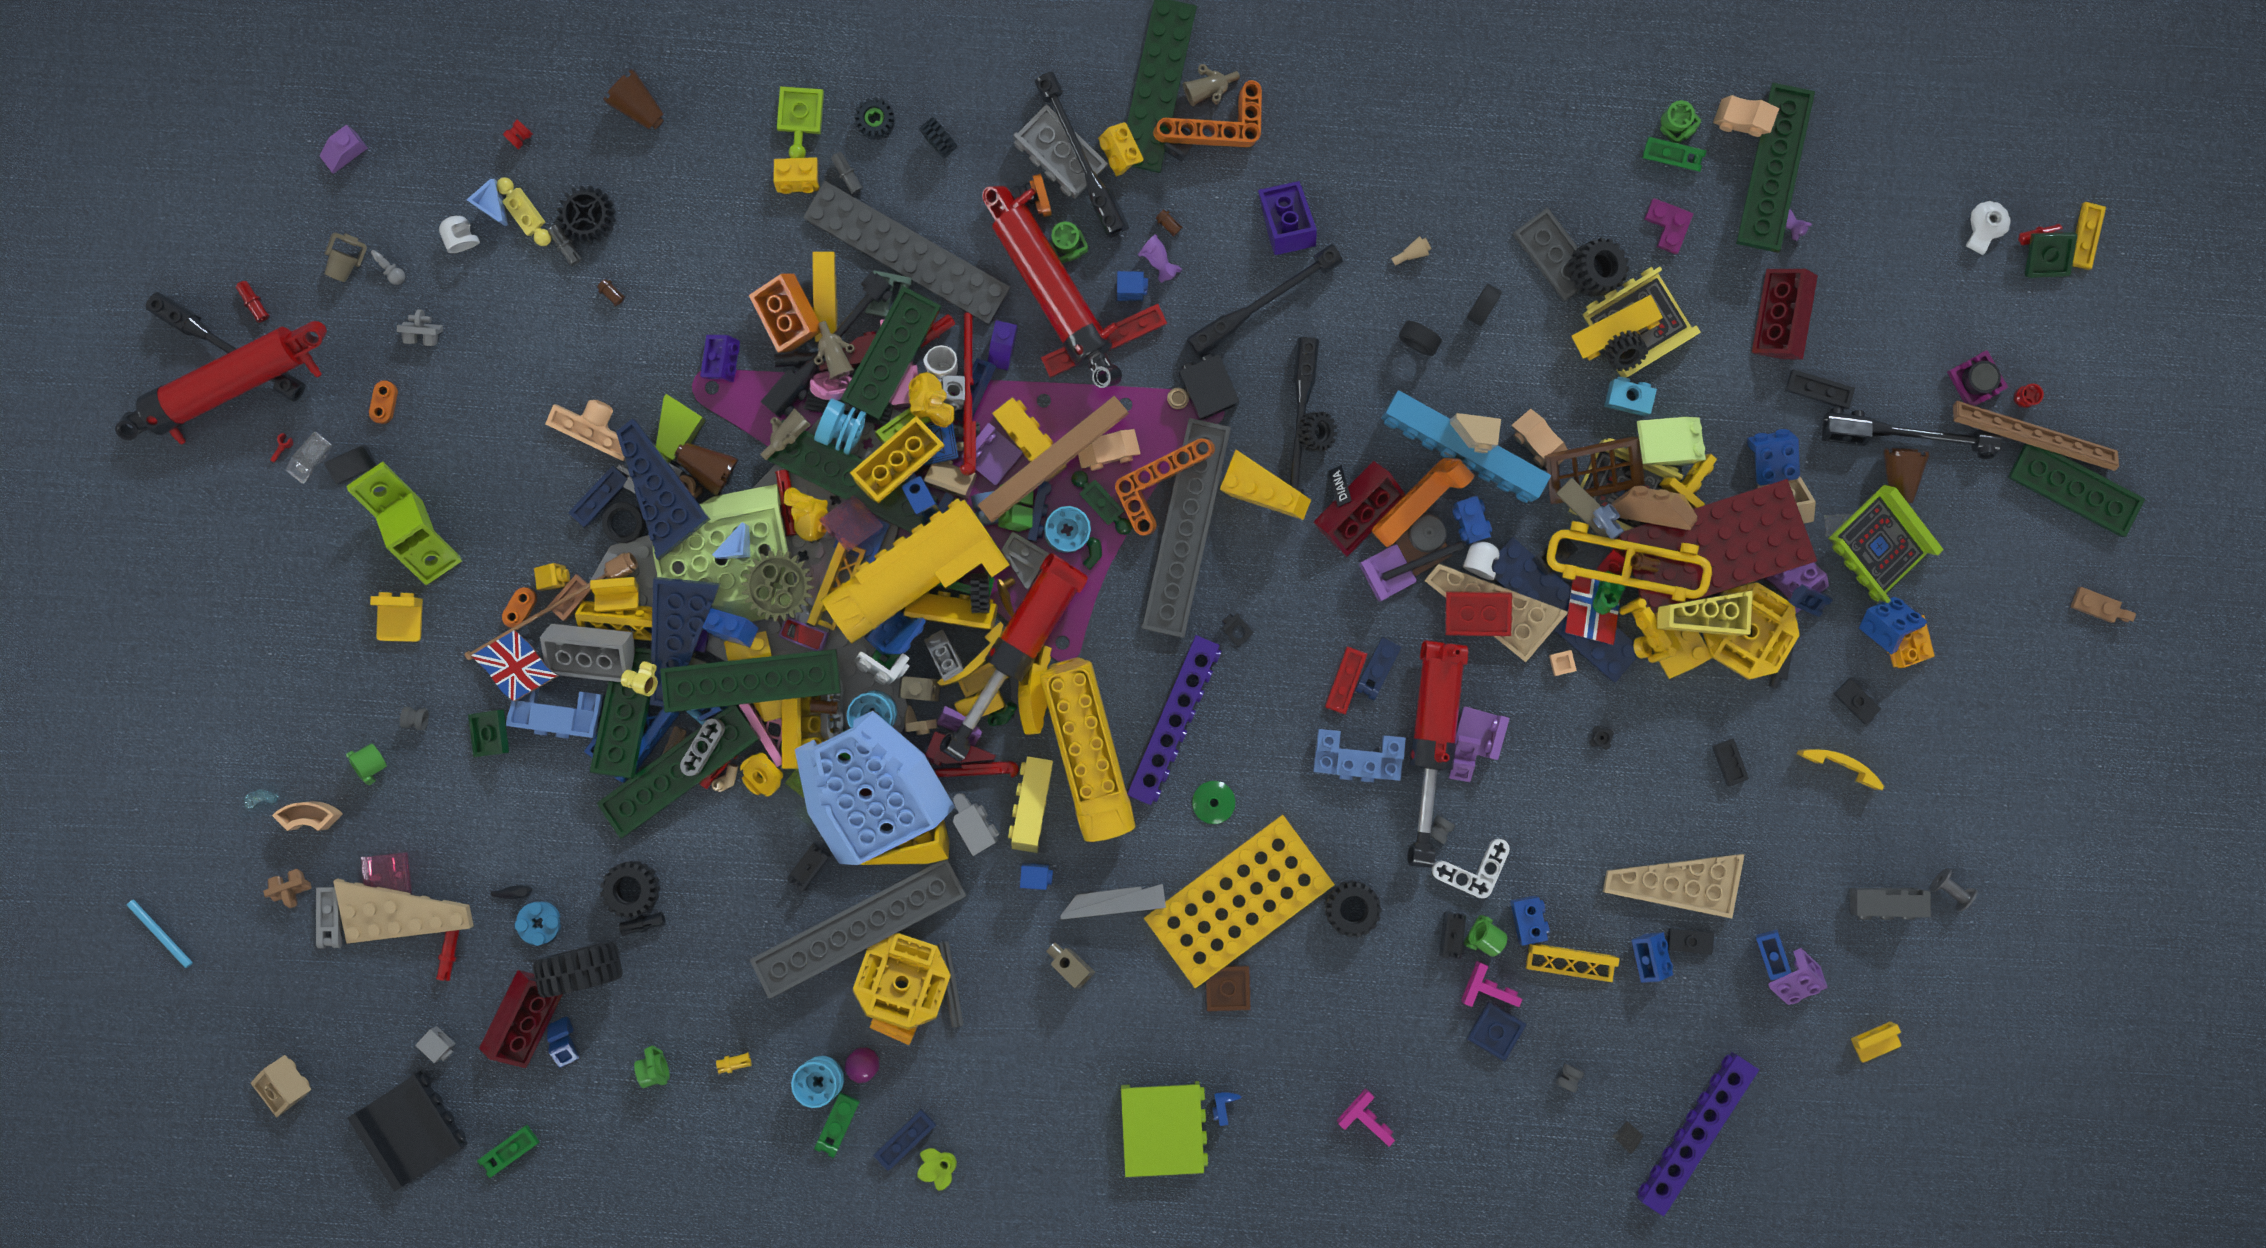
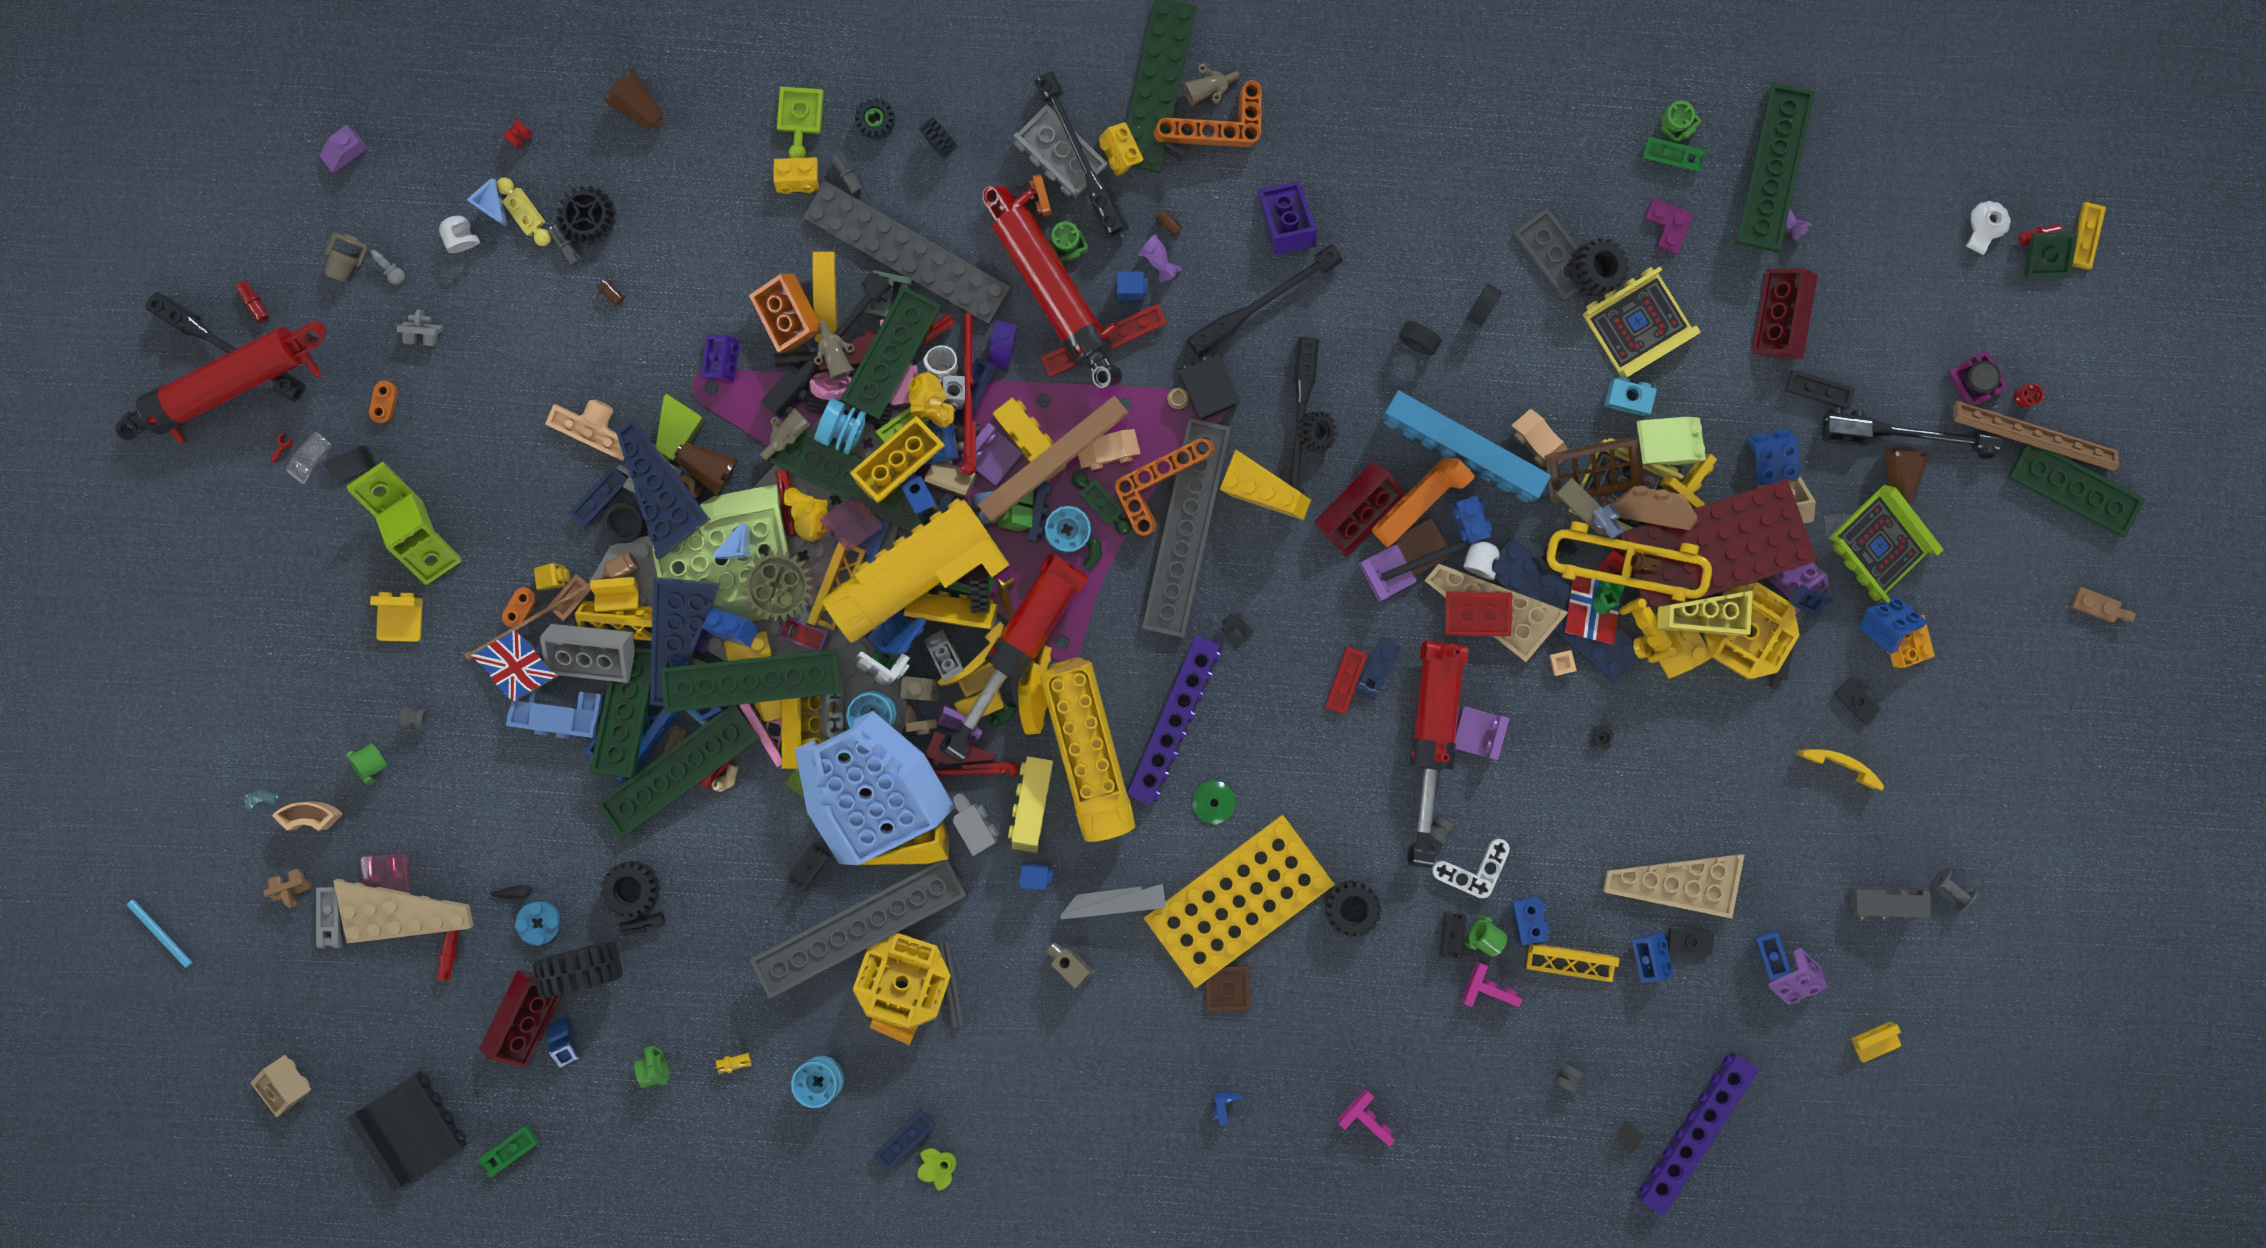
light grey brick [415,1026,456,1063] -> none
dark green plate [468,709,509,757] -> none
light yellow piece [621,661,658,696] -> none
light grey beam [680,718,725,776] -> none
yellow plate [740,753,783,797] -> none
reddish brown pin [810,699,838,716] -> none
green plate [814,1092,860,1158] -> none
magenta hair [845,1047,880,1083] -> none
light grey wing [1002,532,1049,590] -> none
lime panel [1121,1081,1208,1177] -> none
medium blue bracket [1313,729,1406,782] -> none
black sticker [1328,465,1352,507] -> none
tan cone [1391,236,1431,266] -> none
dark grey piece [1408,514,1447,553] -> none
medium lavender slope [1449,735,1480,782] -> none
tan slope [1450,413,1501,453] -> none
dark blue plate [1466,1001,1527,1062] -> none
yellow wedge [1571,295,1663,361] -> none
black tyre [1604,330,1648,371] -> none
black plate [1712,738,1749,787] -> none
light nougat brick [1713,95,1779,137] -> none

